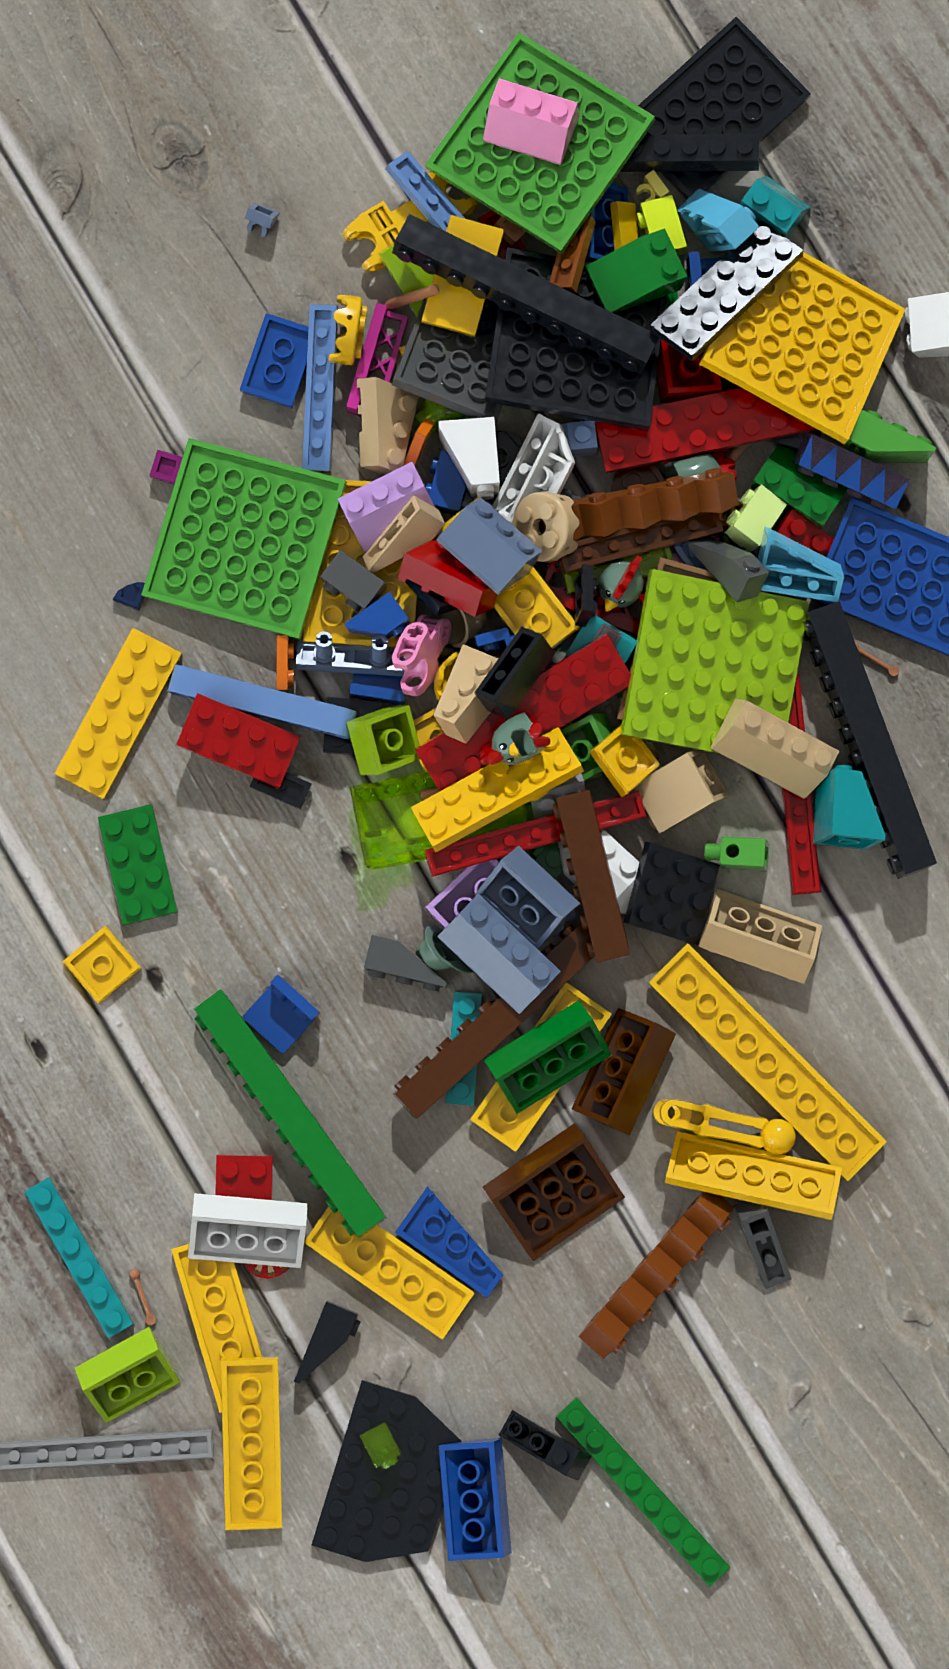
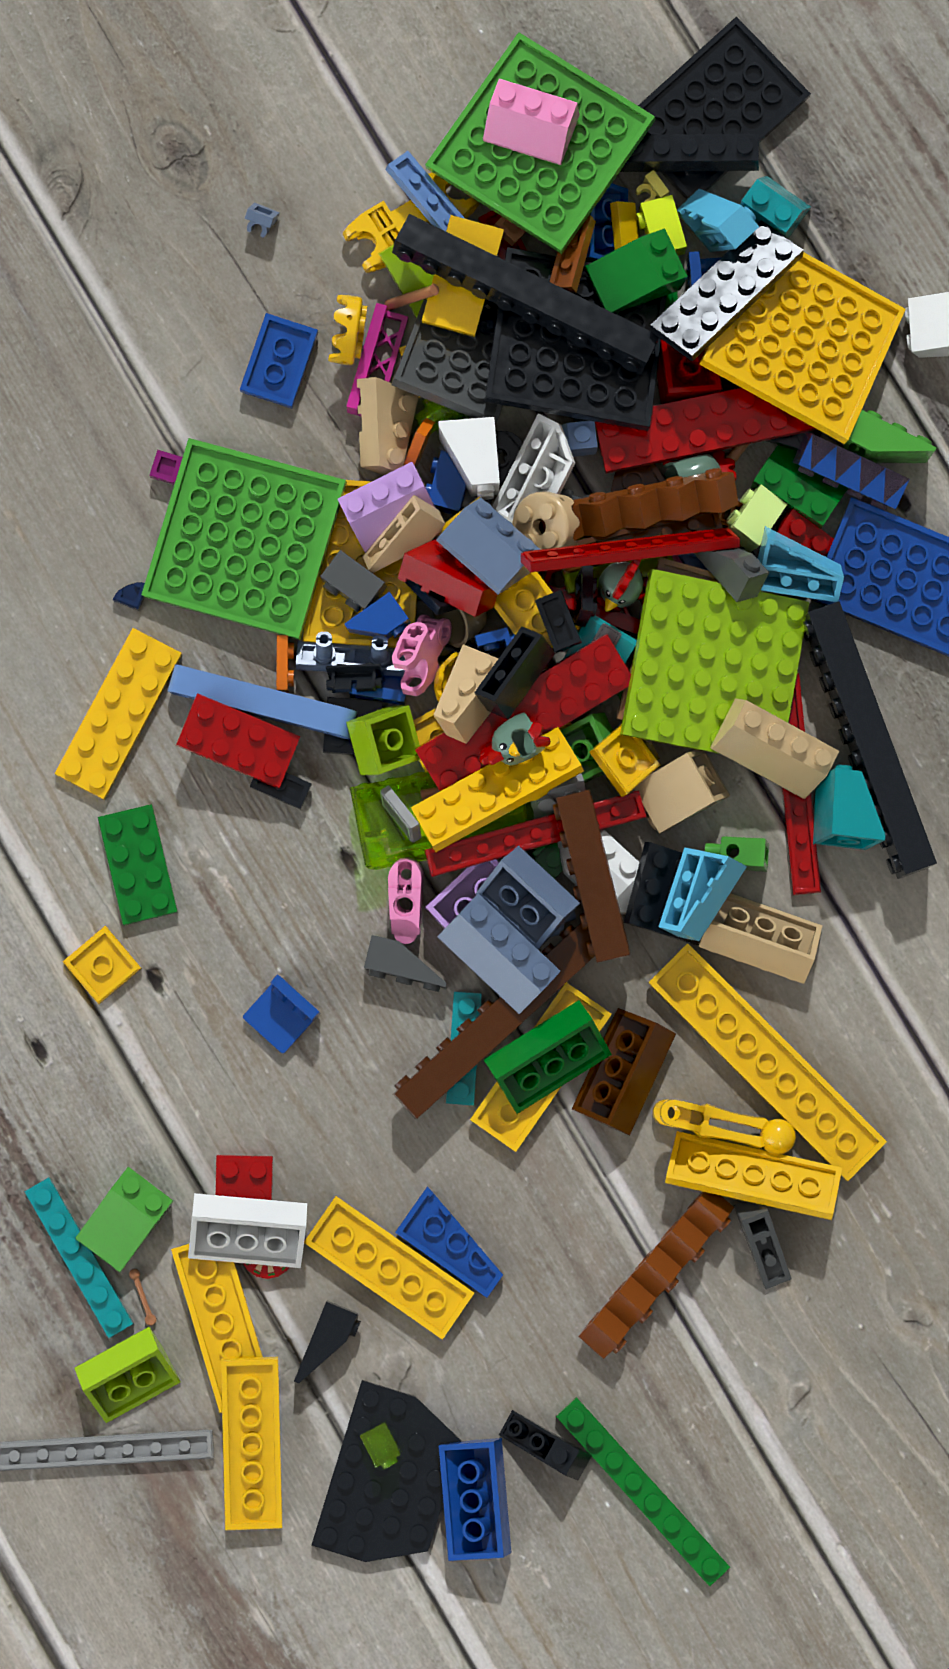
green brick [194,989,387,1238] -> none
medium blue plate [302,304,338,472] -> none
sand green piece [415,925,474,973] -> none
reddish brown slope [483,1123,625,1261] -> none
nougat hinge [855,642,899,677] -> none
none -> bright green slope [75,1167,173,1272]
none -> black hinge [326,663,385,693]
none -> light grey tile [380,785,421,843]
none -> bright pink piece [388,857,424,944]
none -> red tile [521,528,740,573]
none -> black plate [535,590,582,653]
none -> medium azure wedge [659,847,747,941]

